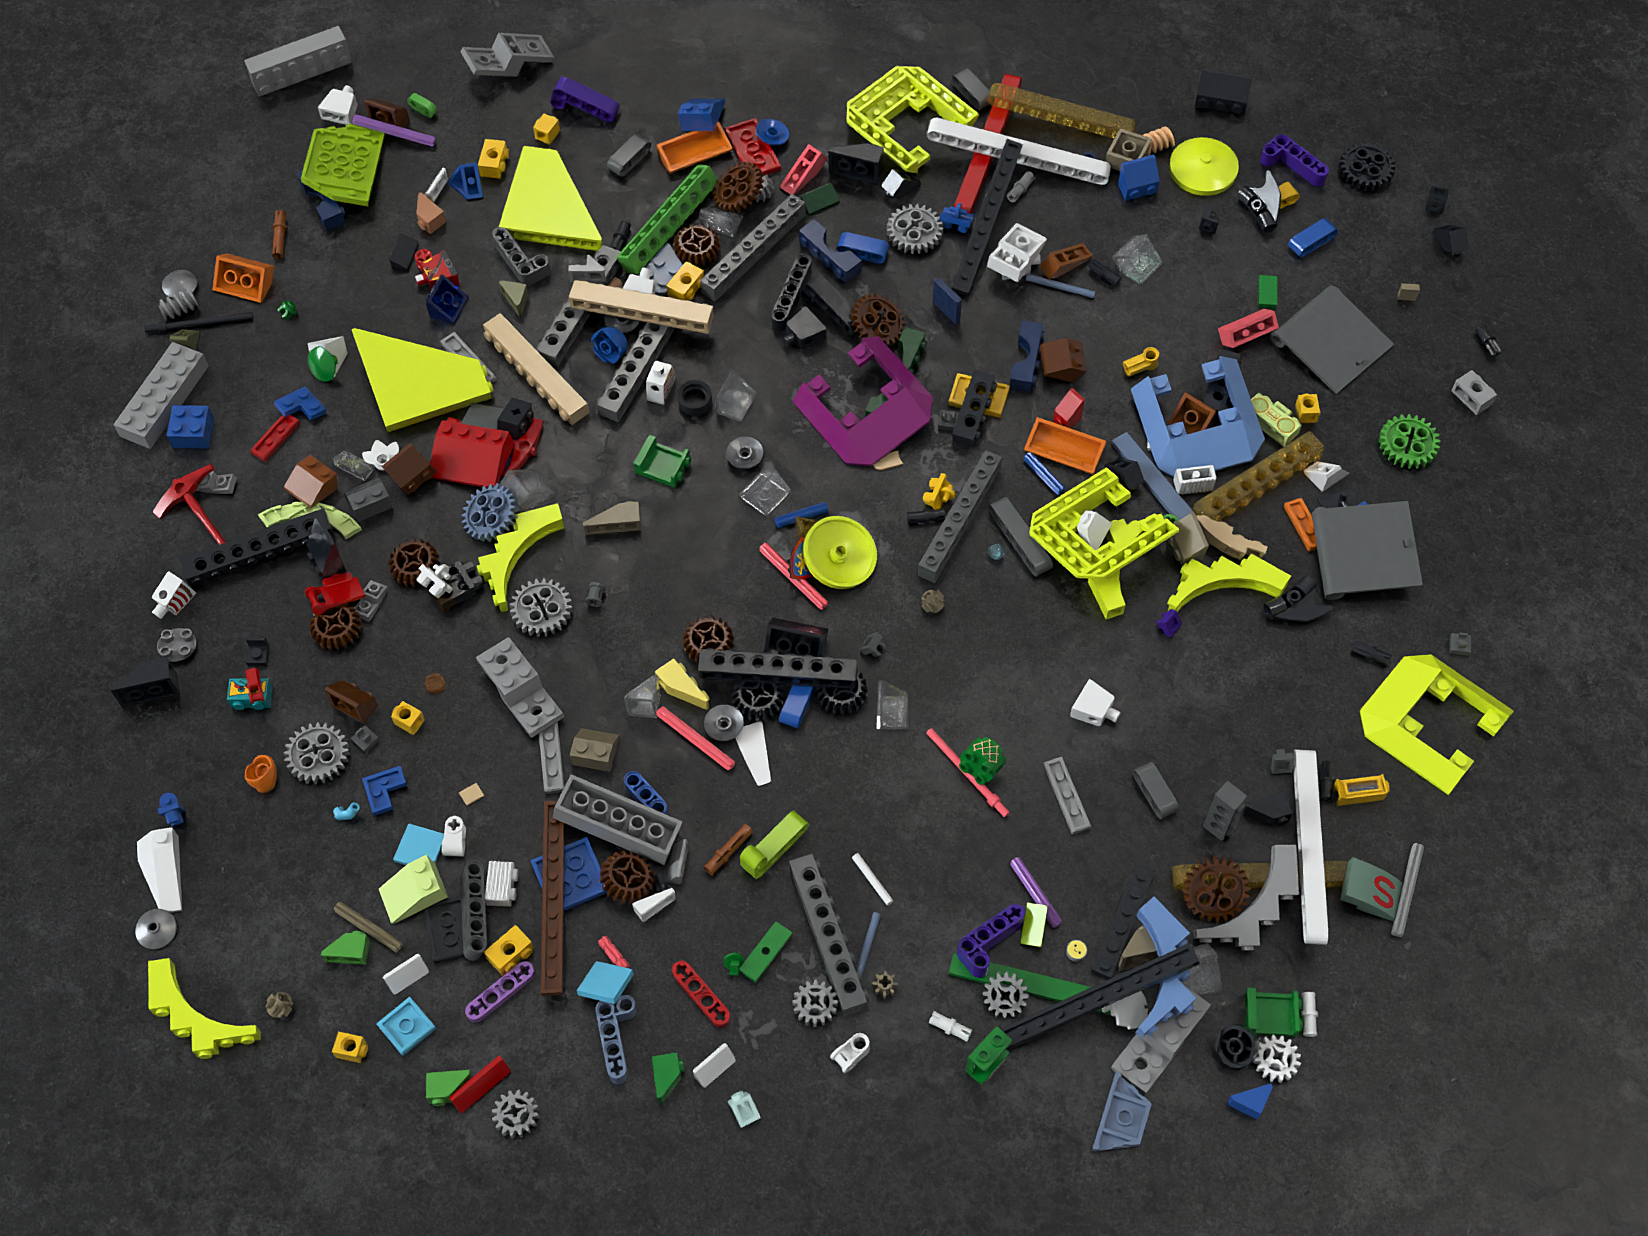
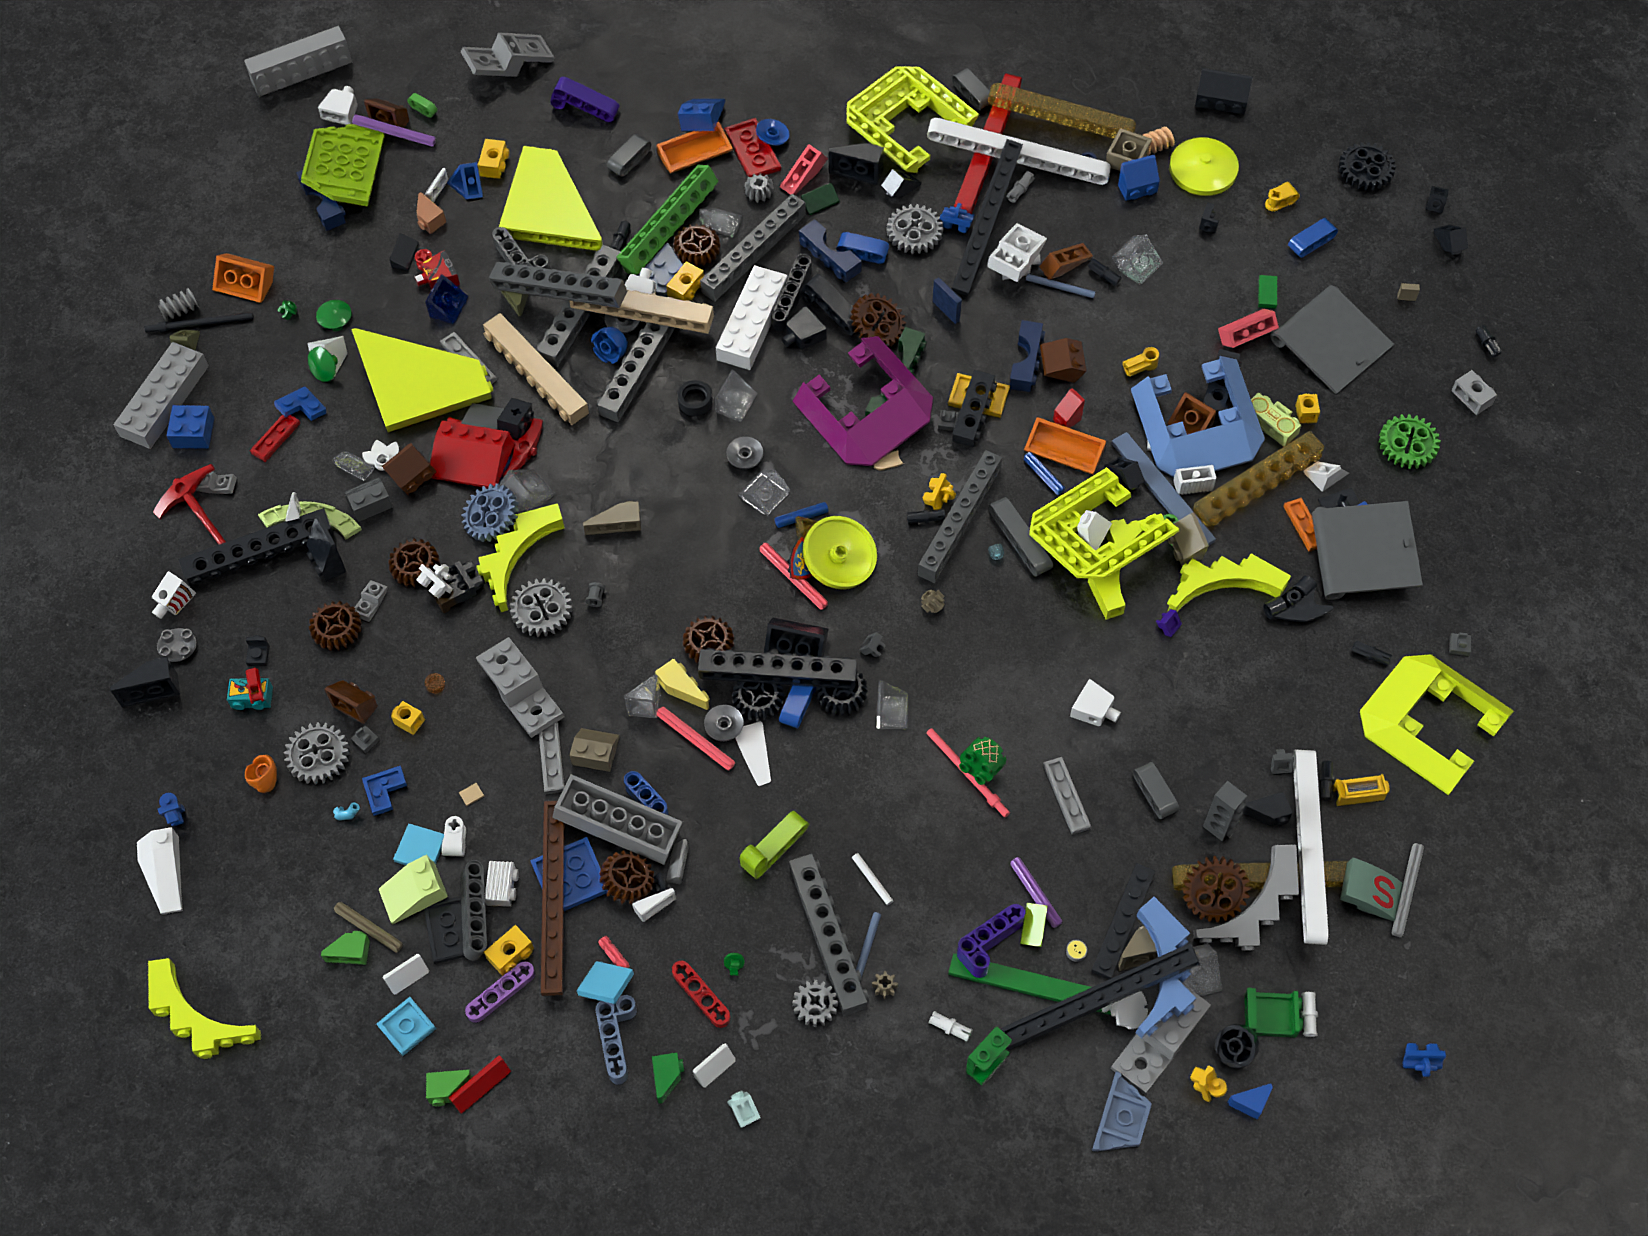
flat silver dish [135,909,177,950] -> none
flat silver dish [162,270,197,298] -> none
dark tan gear [265,992,293,1018] -> none
dark orange pin [272,210,287,259] -> none
dark orange slope [284,455,338,508] -> none
red piece [305,572,365,615] -> none
yellow brick [332,1032,368,1063] -> none
light grey gear [492,1090,539,1138] -> none
yellow brick [533,114,560,145] -> none
light grey slope [568,255,606,282] -> none
green panel [633,435,692,487] -> none
white torso [646,361,675,405] -> none
dark orange pin [703,824,754,875] -> none
reddish brown gear [712,161,764,213] -> none
green tile [739,921,793,983] -> none
white piece [830,1033,870,1074] -> none
light grey gear [983,971,1029,1018] -> none
tan slope [1197,515,1268,560] -> none
pin [1237,170,1281,233] -> none
white gear [1253,1035,1301,1083] -> none
dark purple beam [1260,134,1329,187] -> none
none -> white slope [286,492,301,521]
none -> green dish [316,300,352,331]
none -> dark grey brick [489,262,628,308]
none -> white brick [716,265,787,370]
none -> yellow hips [1190,1066,1227,1102]
none -> blue hips [1403,1043,1446,1077]

